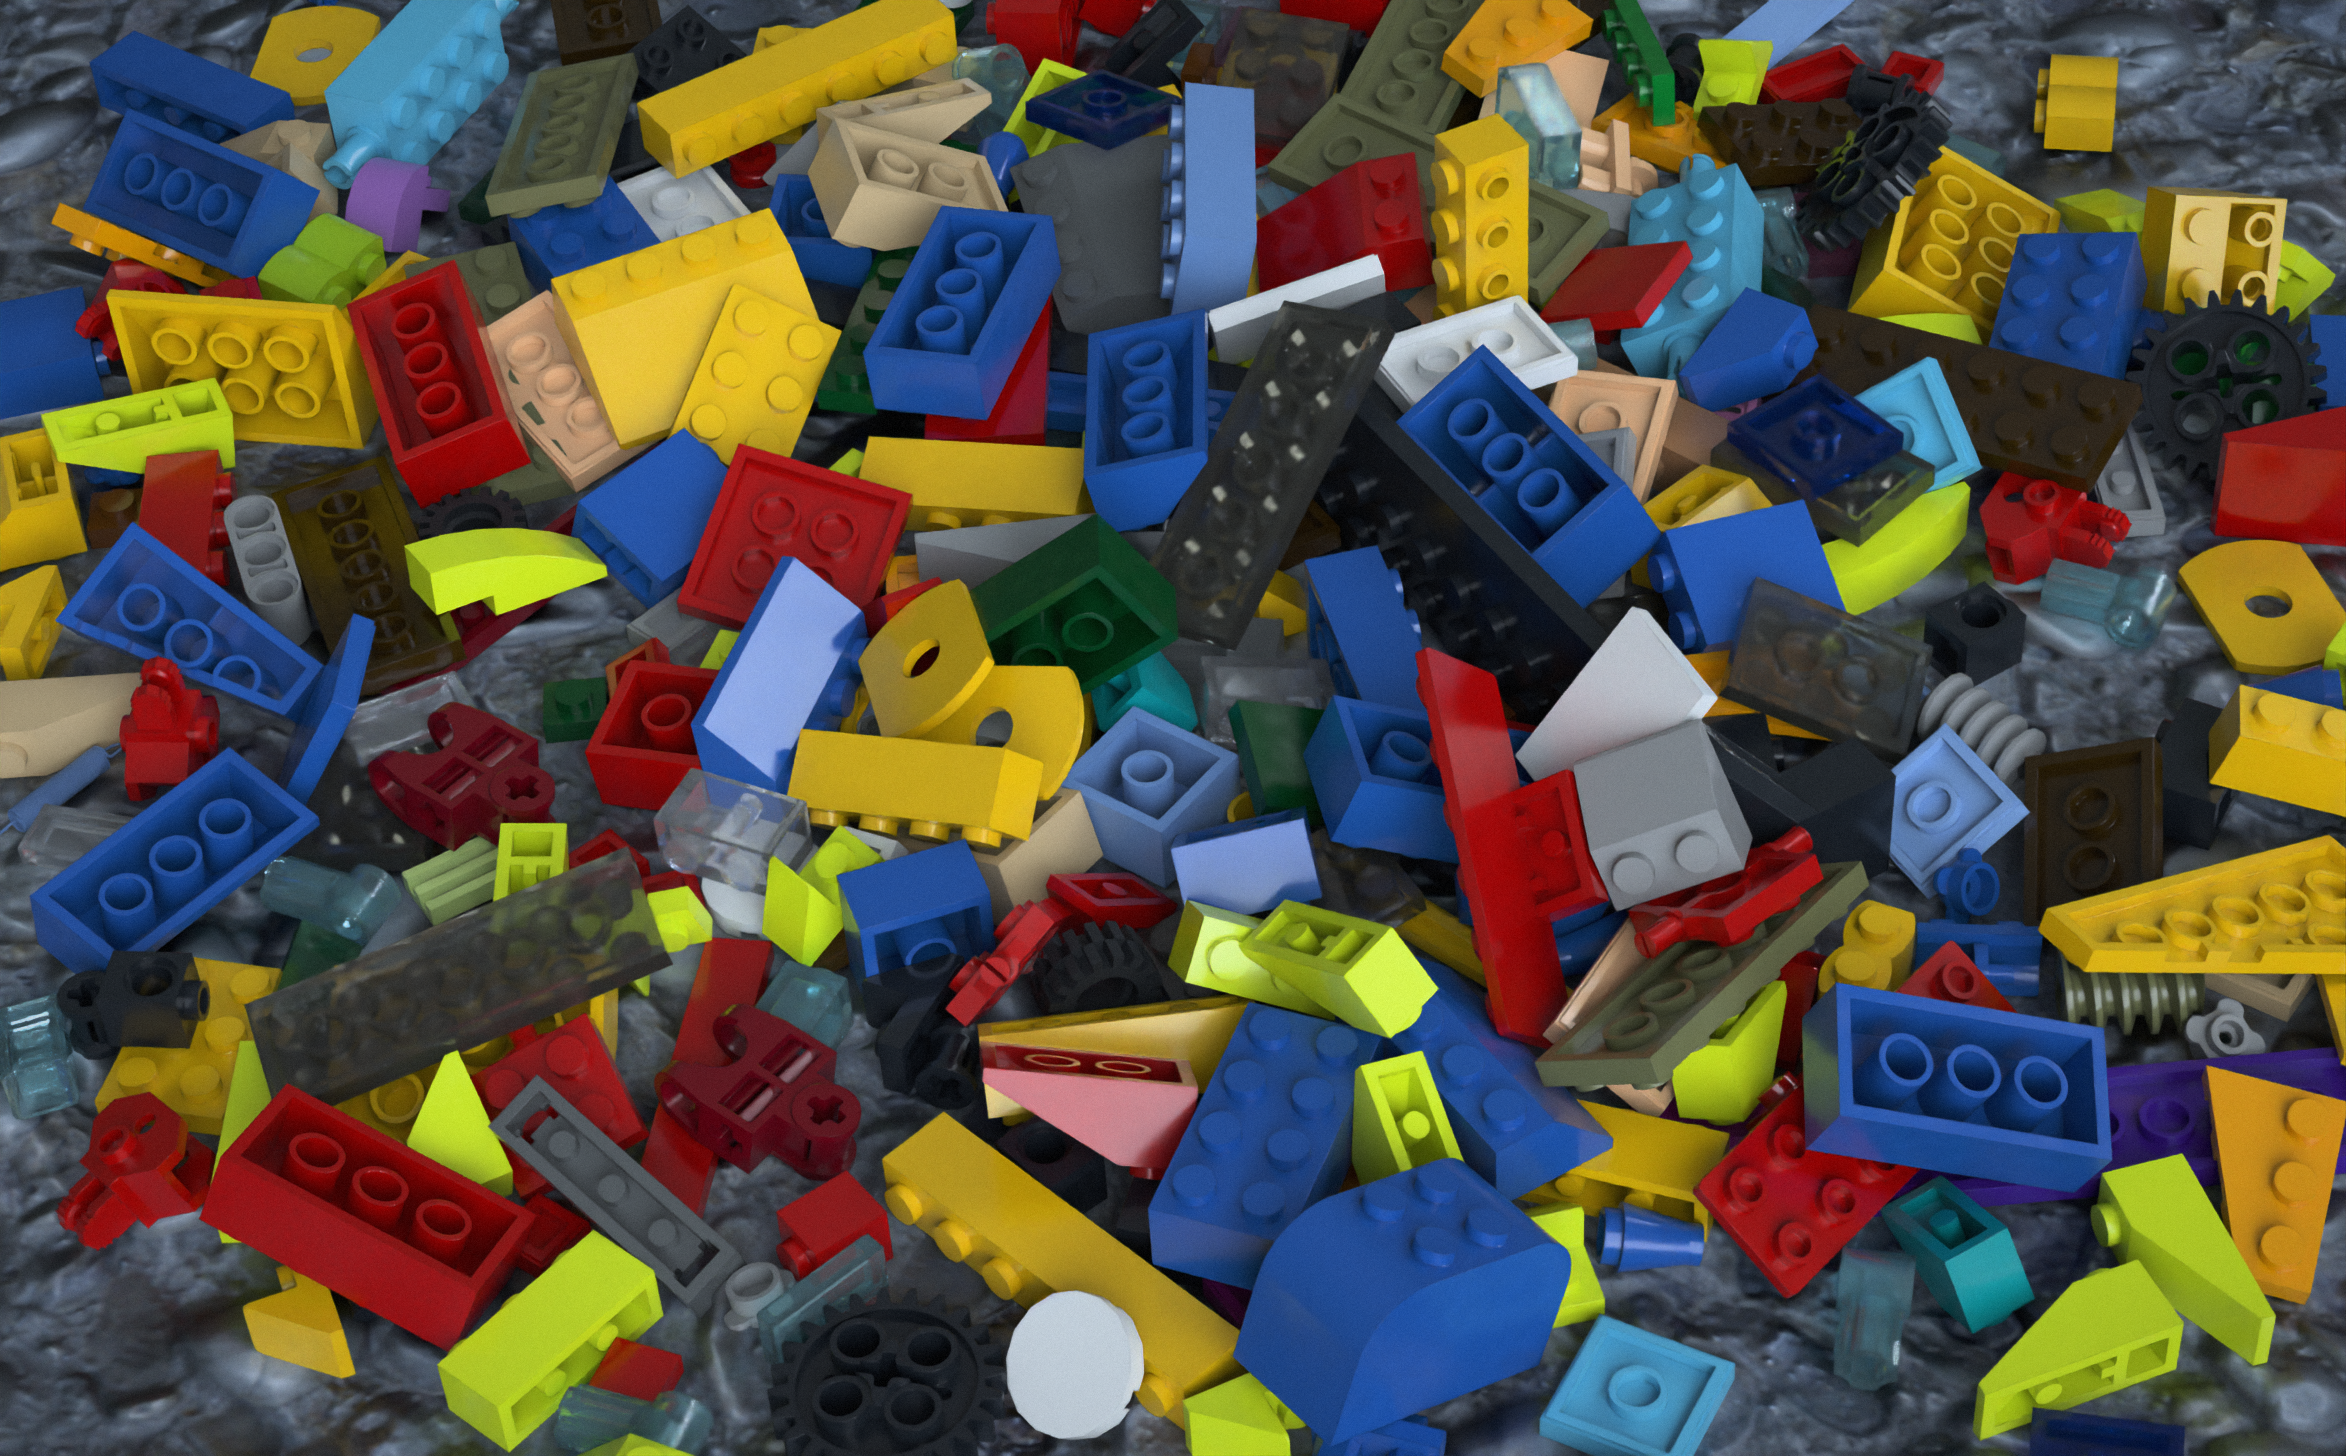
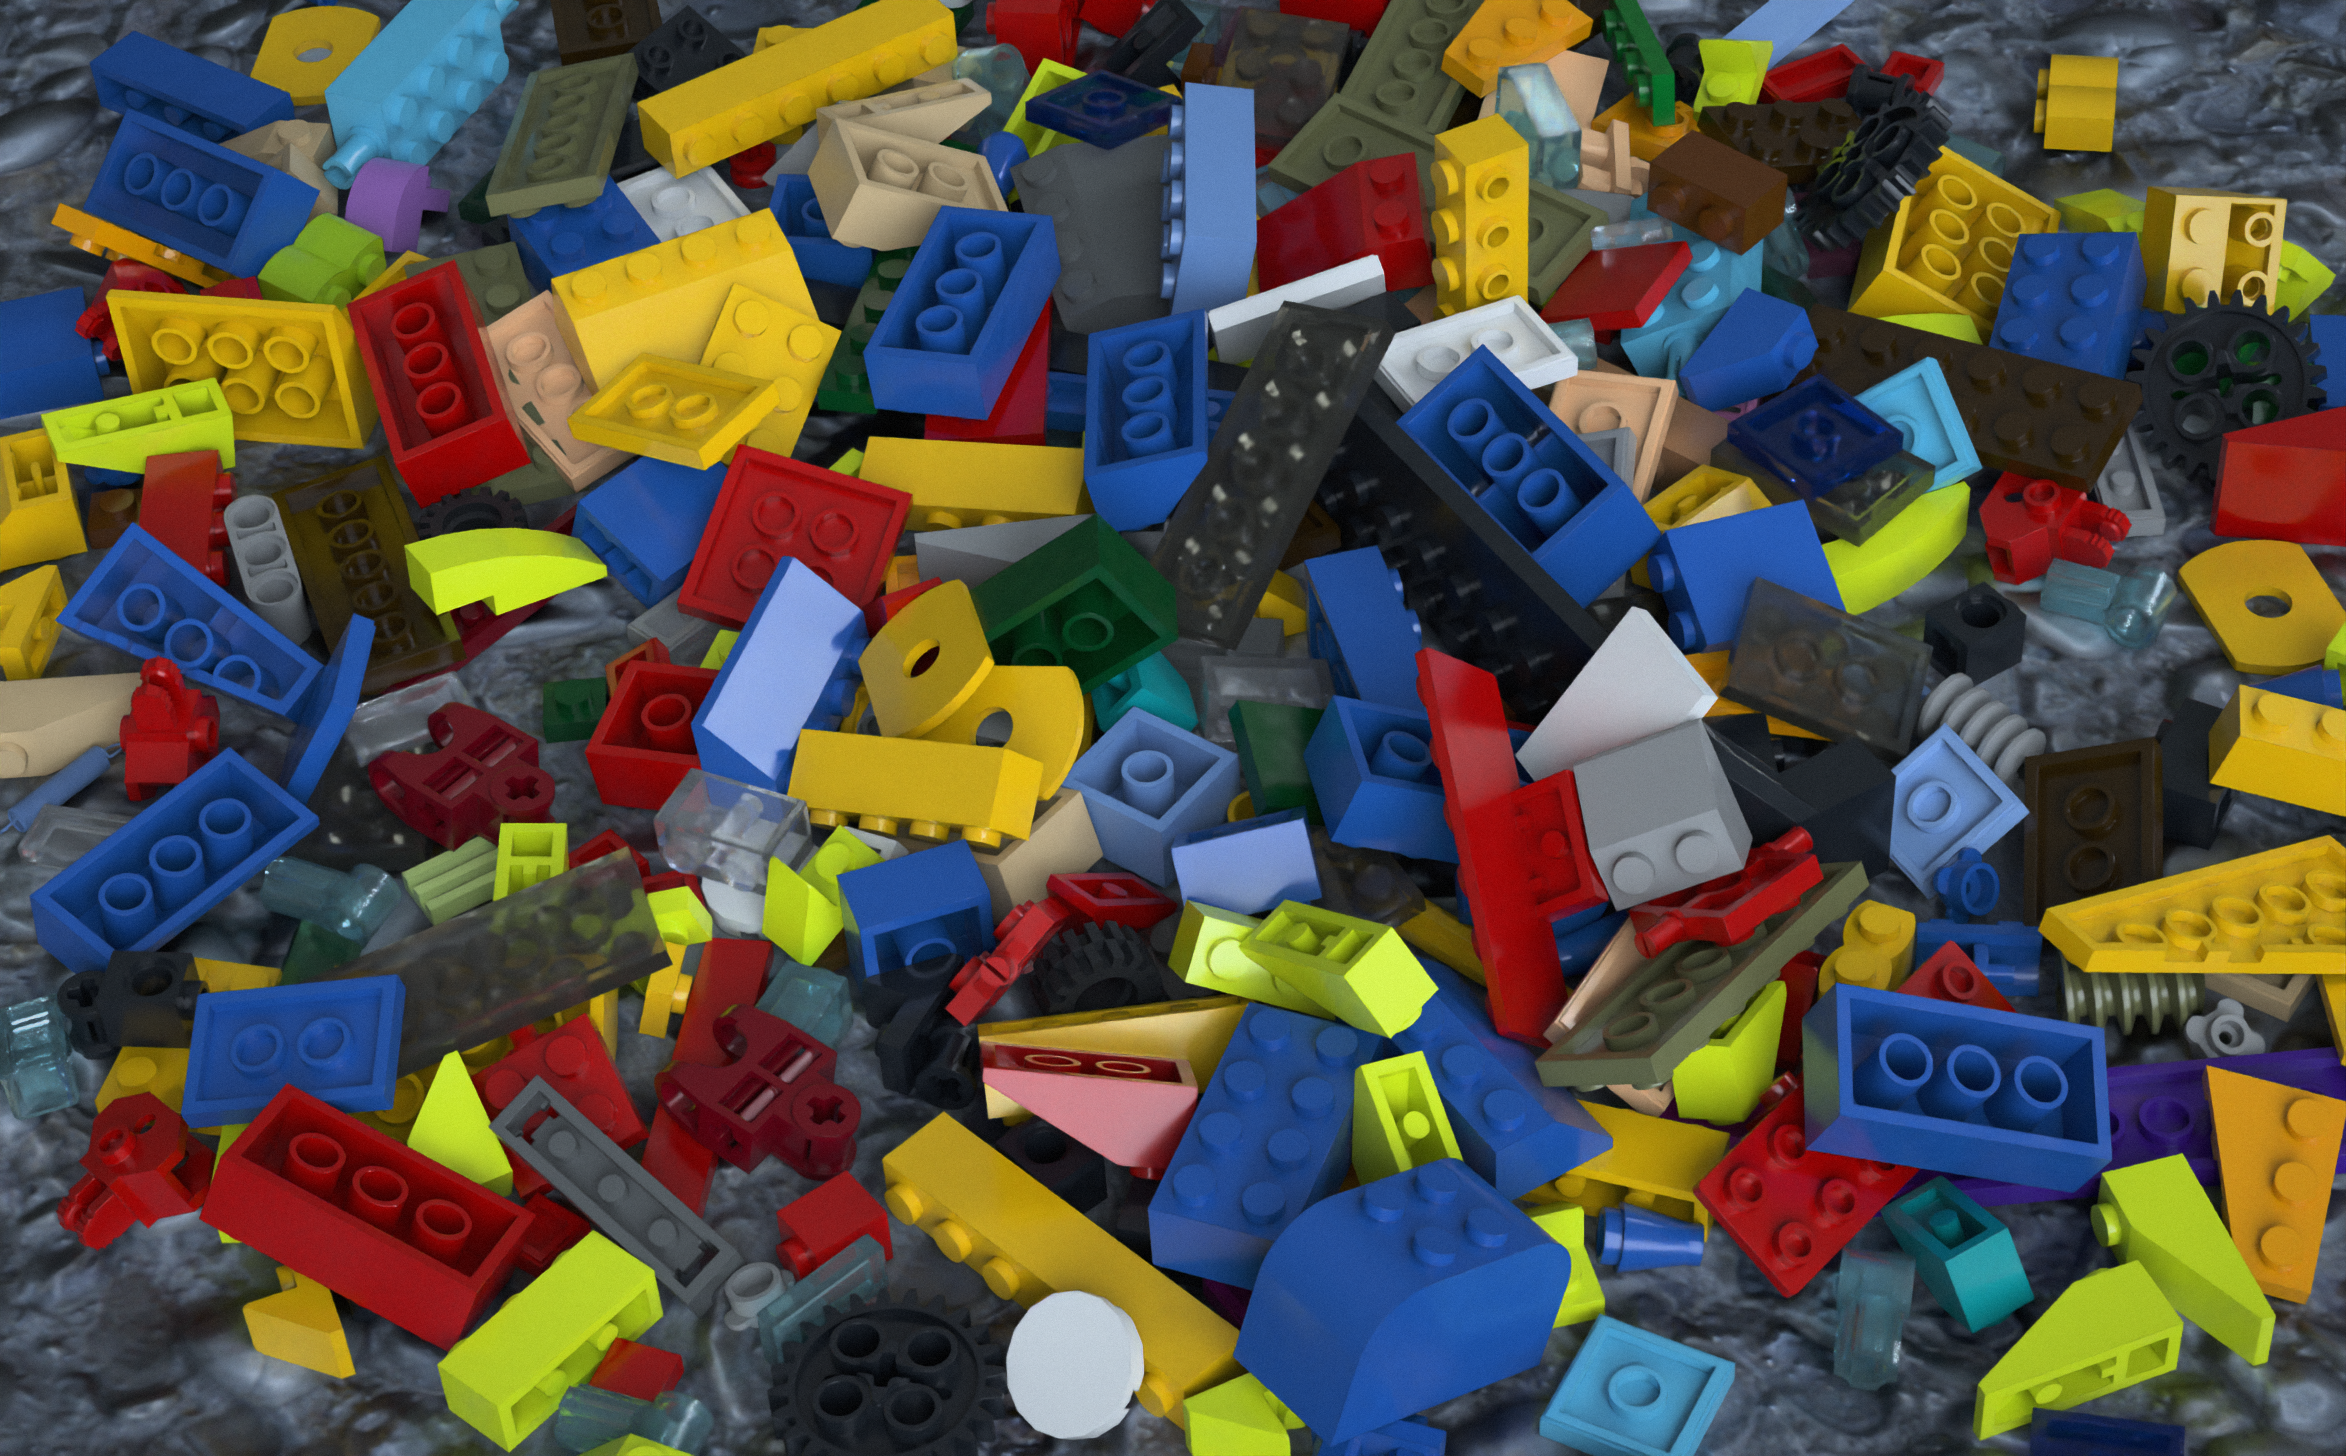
none -> blue plate [181,974,406,1129]
none -> yellow plate [566,352,782,471]
none -> yellow plate [638,940,693,1039]
none -> clear tile [1590,216,1673,251]
none -> reddish brown brick [1647,129,1788,256]

